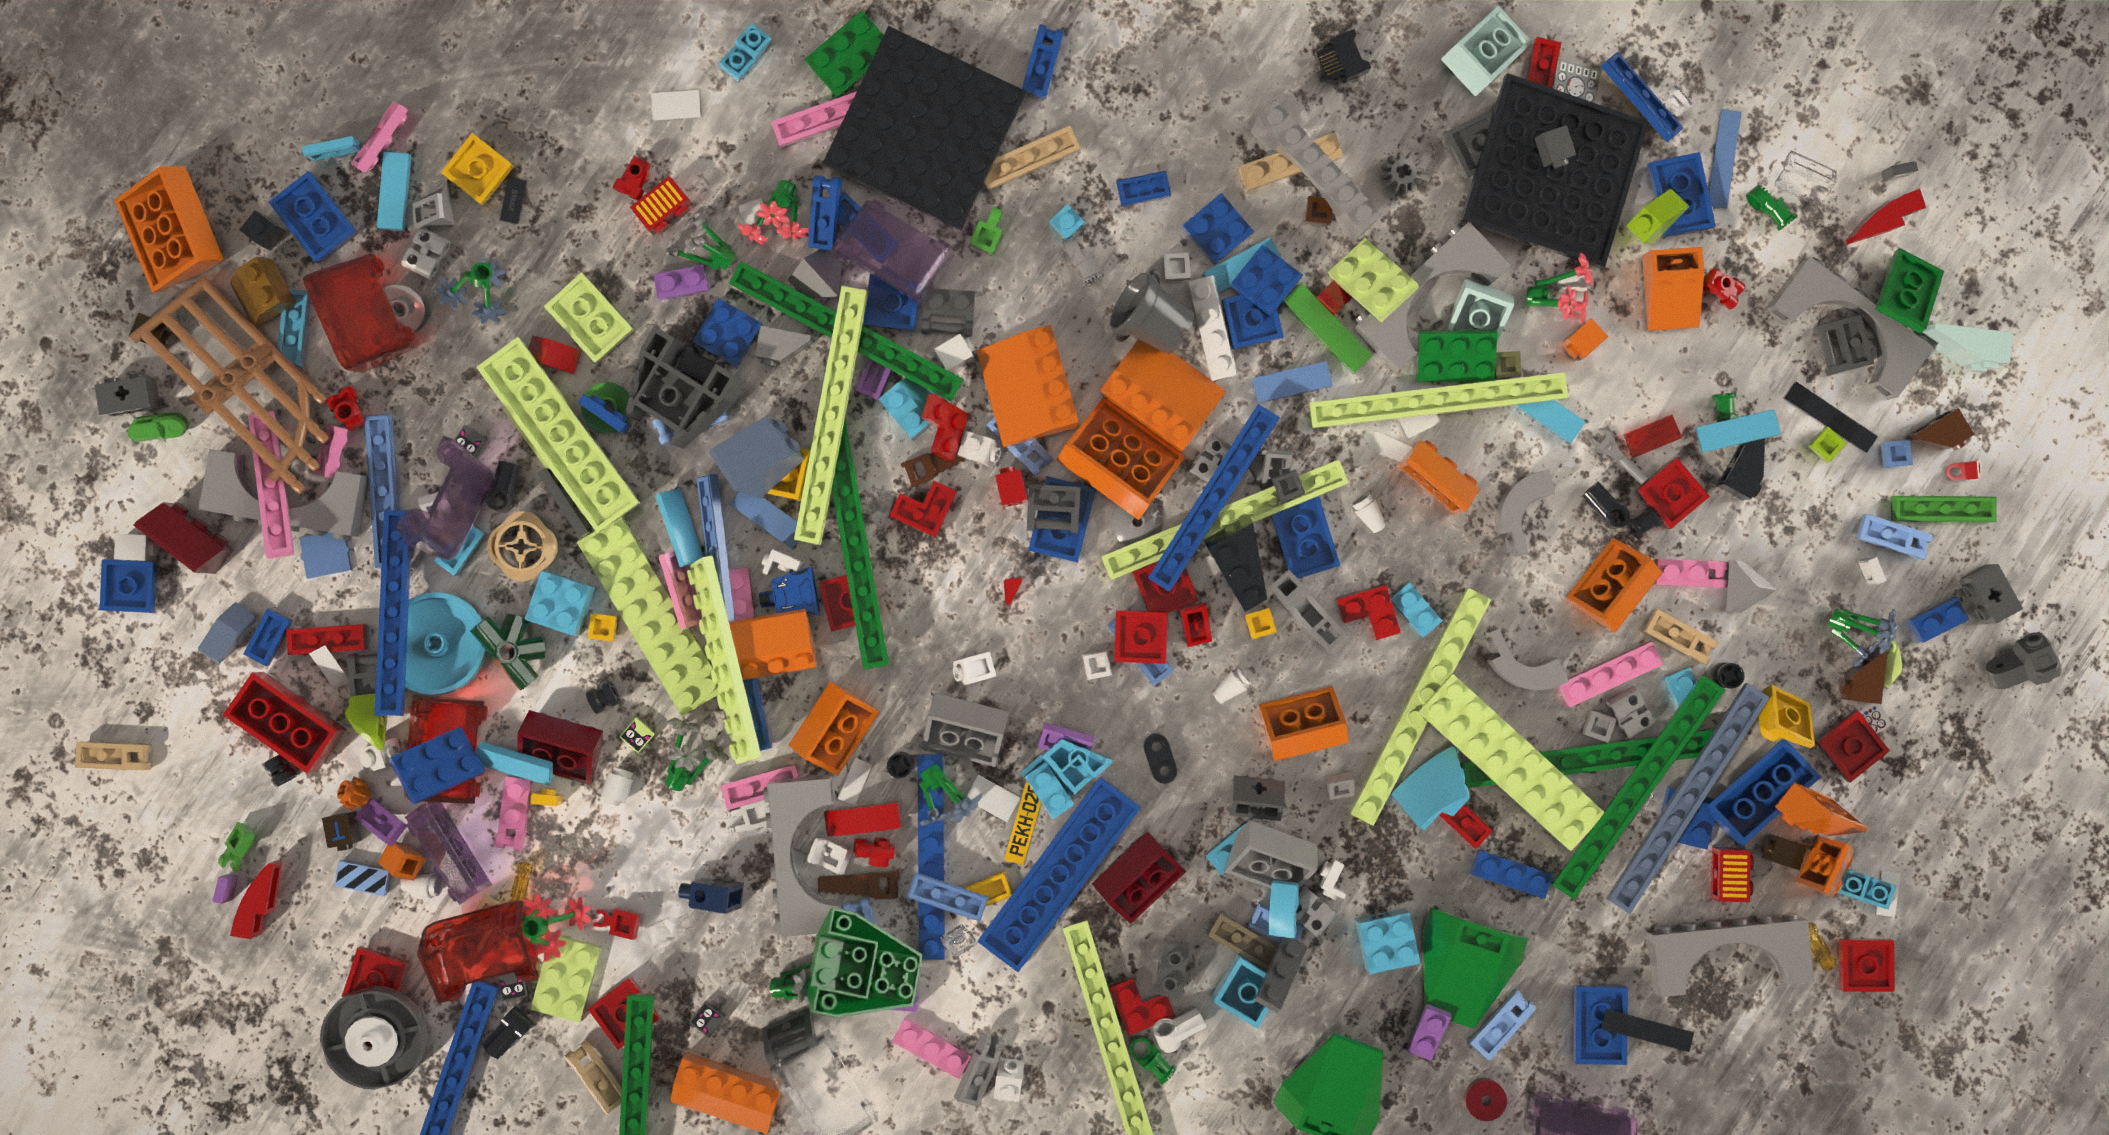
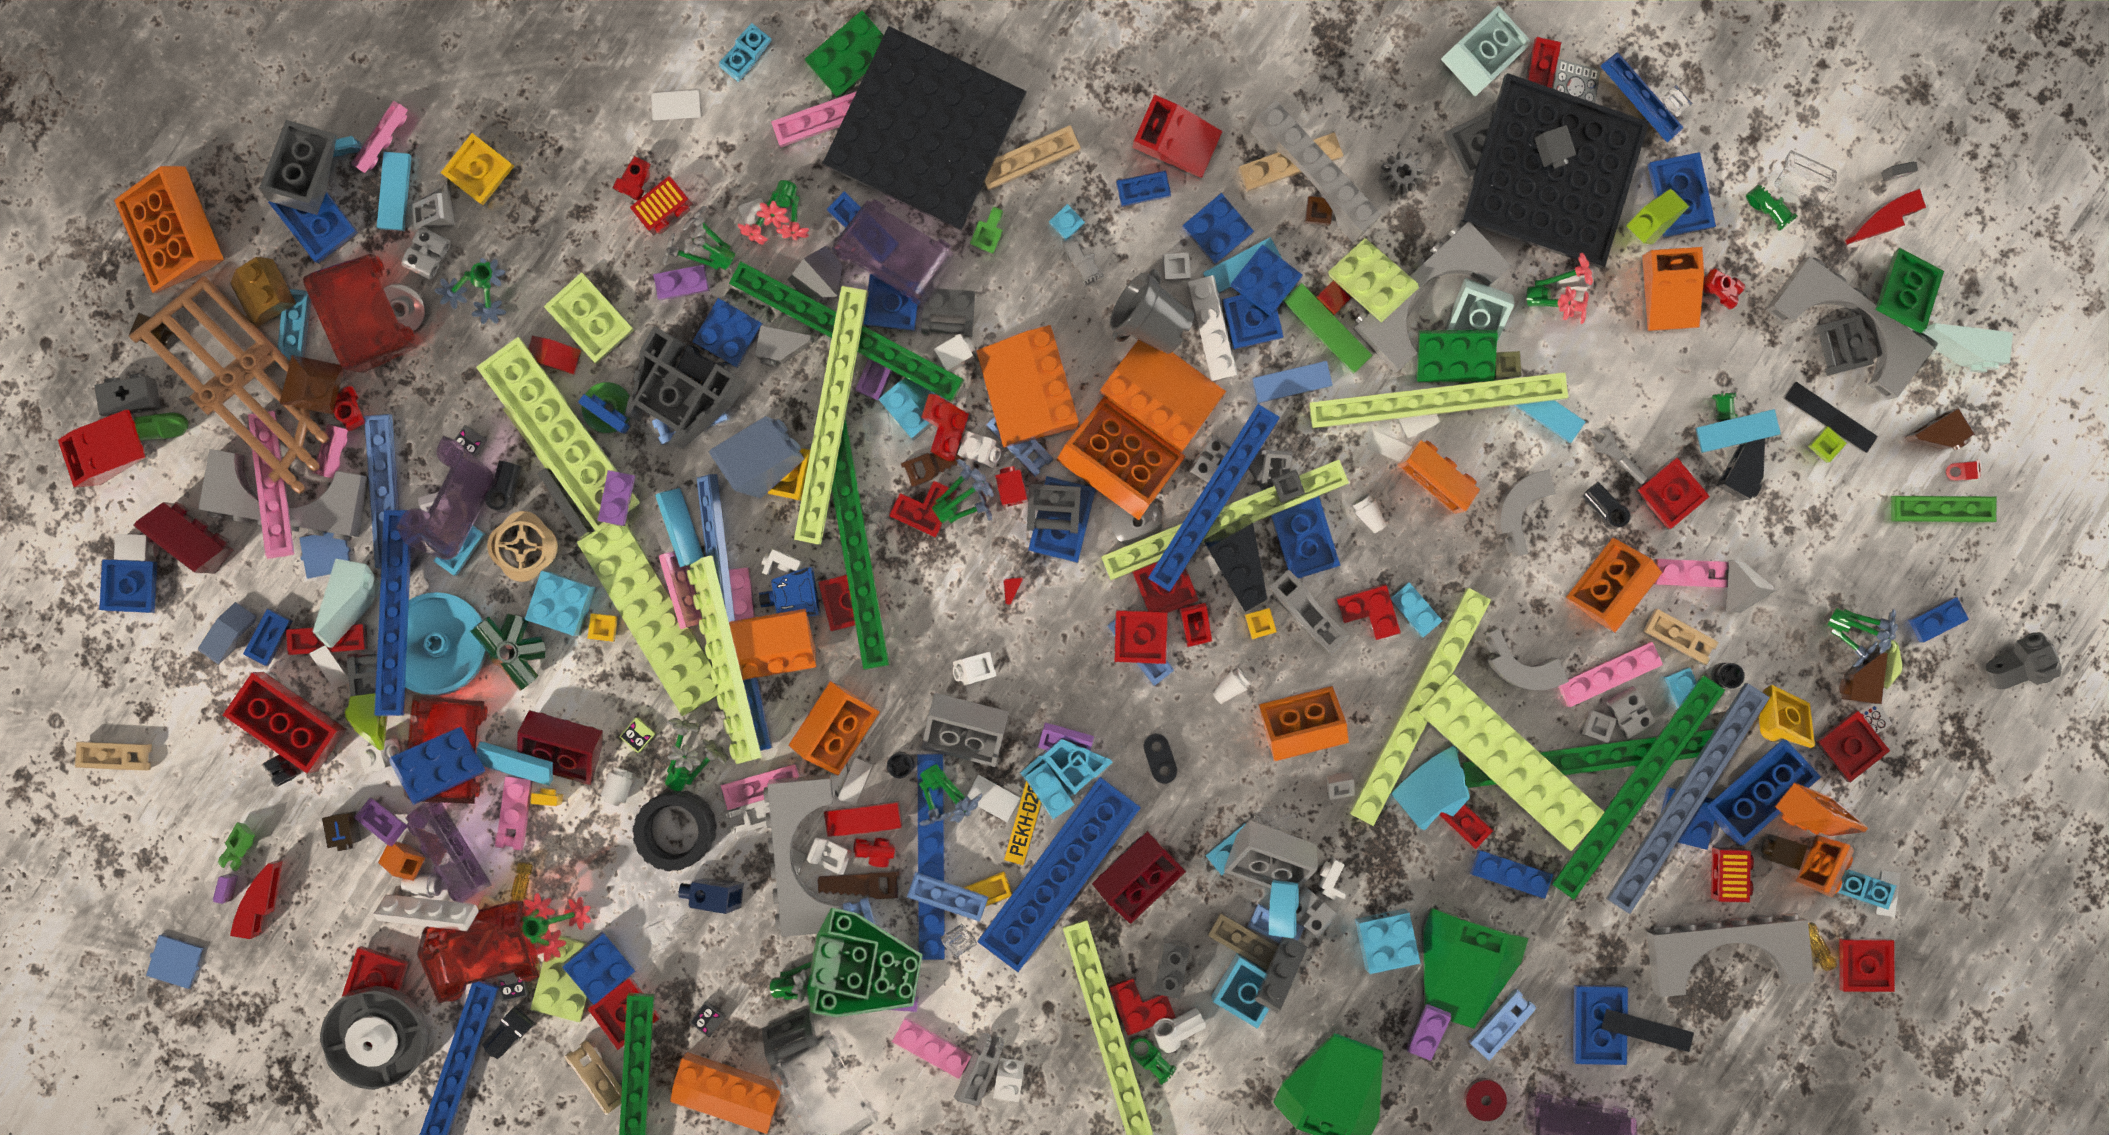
black brick [239,210,286,251] -> none
light blue tile [334,860,391,896] -> none
orange gear [337,776,371,811] -> none
black sticker [500,177,527,224] -> none
black wheel [586,680,621,714] -> none
red plate [593,908,642,940] -> none
medium blue tile [730,492,799,549] -> none
blue plate [808,175,842,251] -> none
blue plate [1022,24,1064,99] -> none
white tile [1082,650,1112,680] -> none
dark grey brick [1229,775,1285,821] -> none
black piece [1315,29,1371,84] -> none
orange brick [1563,318,1609,360] -> none
clear red plate [1623,414,1682,458] -> none
black bush [1627,507,1661,540] -> none
medium blue sticker [1709,109,1741,209] -> none
light blue plate [1856,514,1933,560] -> none
white tile [1859,557,1887,585] -> none
medium blue plate [1881,440,1913,468] -> none
dark grey brick [1961,564,2023,624] -> none
none -> red slope [58,409,146,488]
none -> medium blue piece [146,935,203,989]
none -> dark grey slope [259,120,337,215]
none -> reddish brown slope [280,355,345,415]
none -> light aqua slope [313,559,380,648]
none -> white plate [373,894,479,931]
none -> blue plate [561,931,635,1005]
none -> medium lavender plate [597,470,635,526]
none -> black tyre [632,790,717,871]
none -> plant [932,459,994,524]
none -> red slope [1133,94,1223,178]

